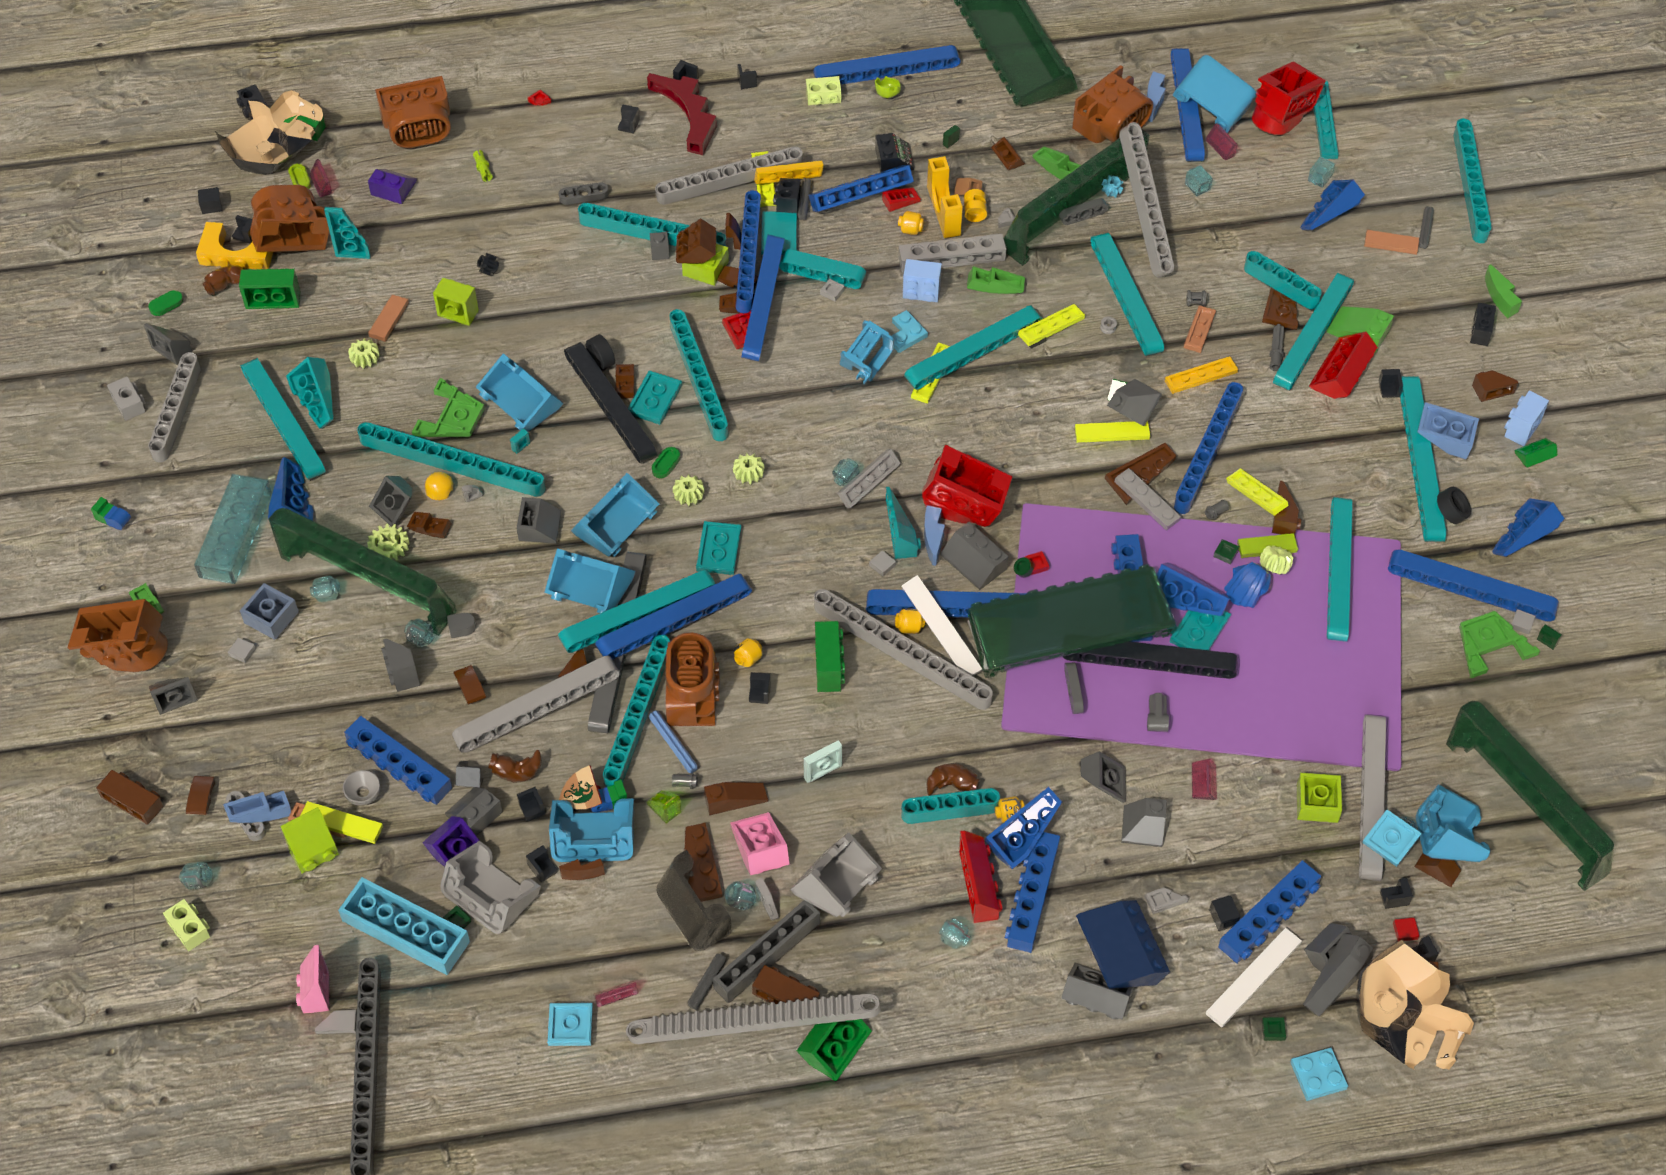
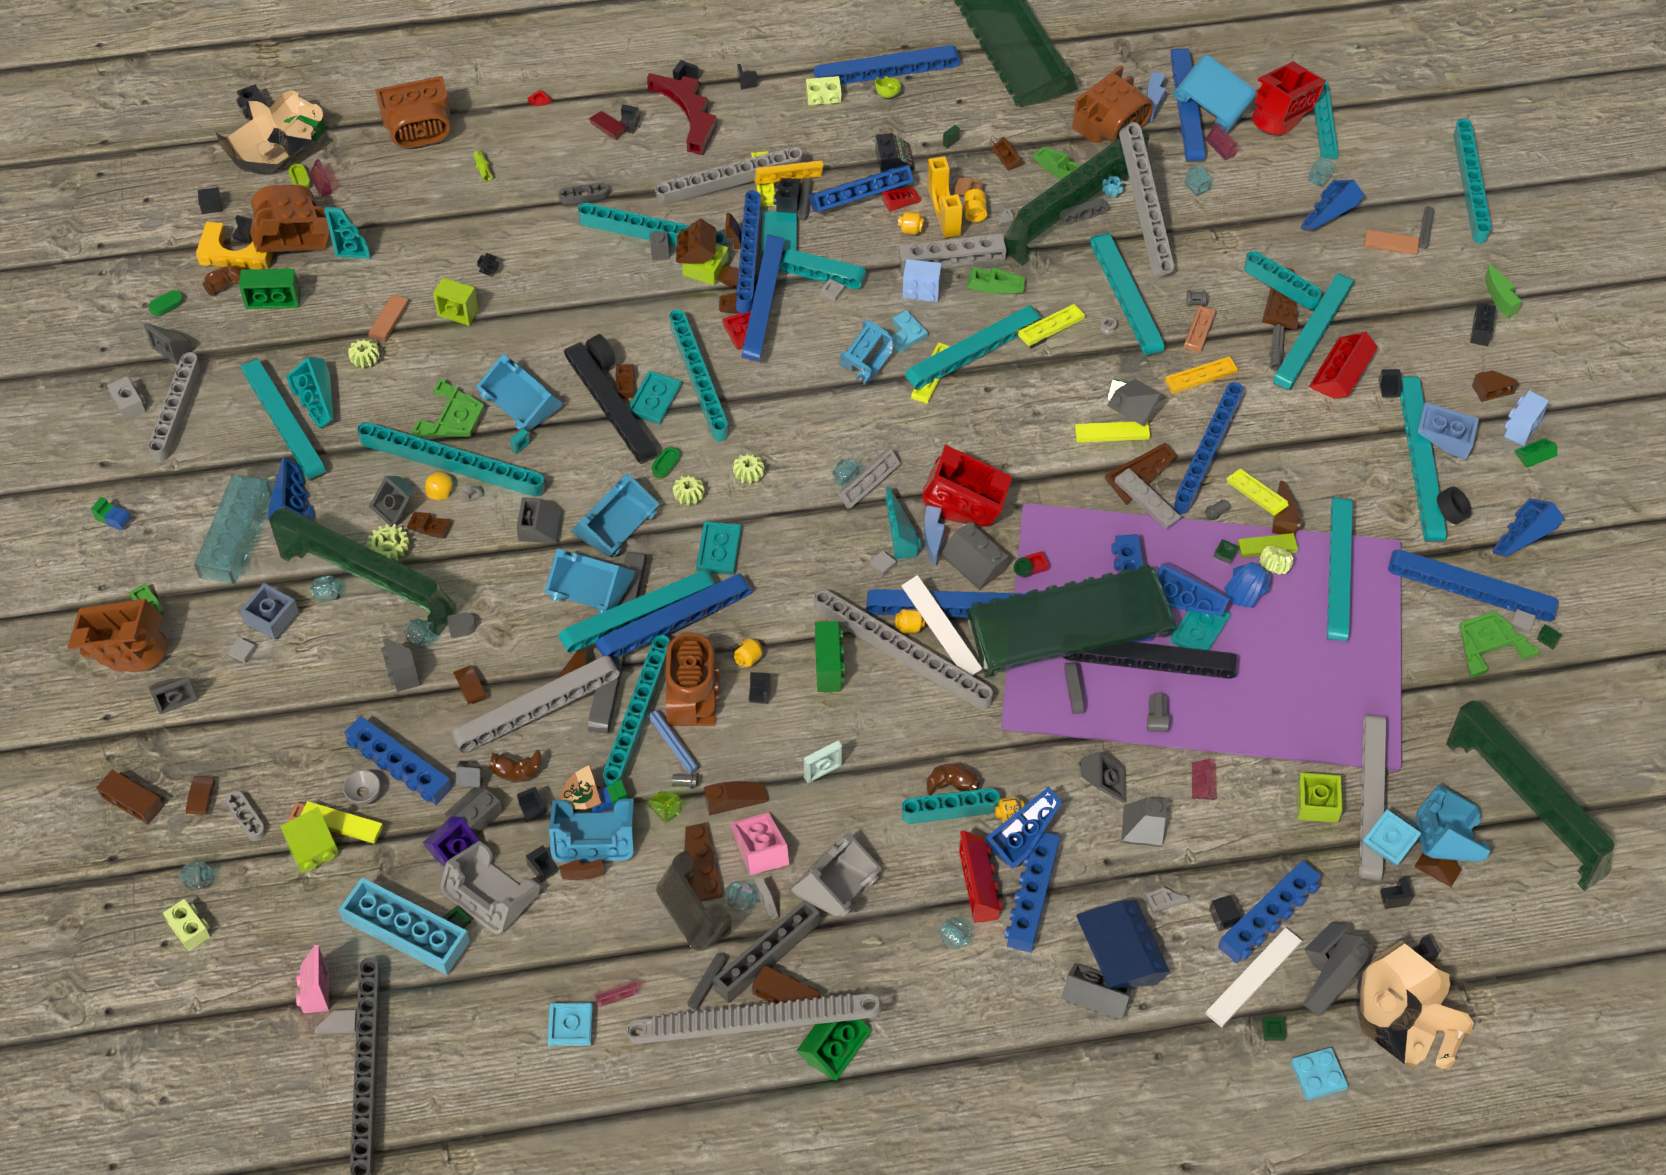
medium blue slope [223,791,291,823] -> none
dark purple slope [368,169,417,204] -> none
bright green slope [1327,306,1394,353] -> none
red tile [1393,917,1419,942] -> none
none -> dark red slope [589,111,627,140]

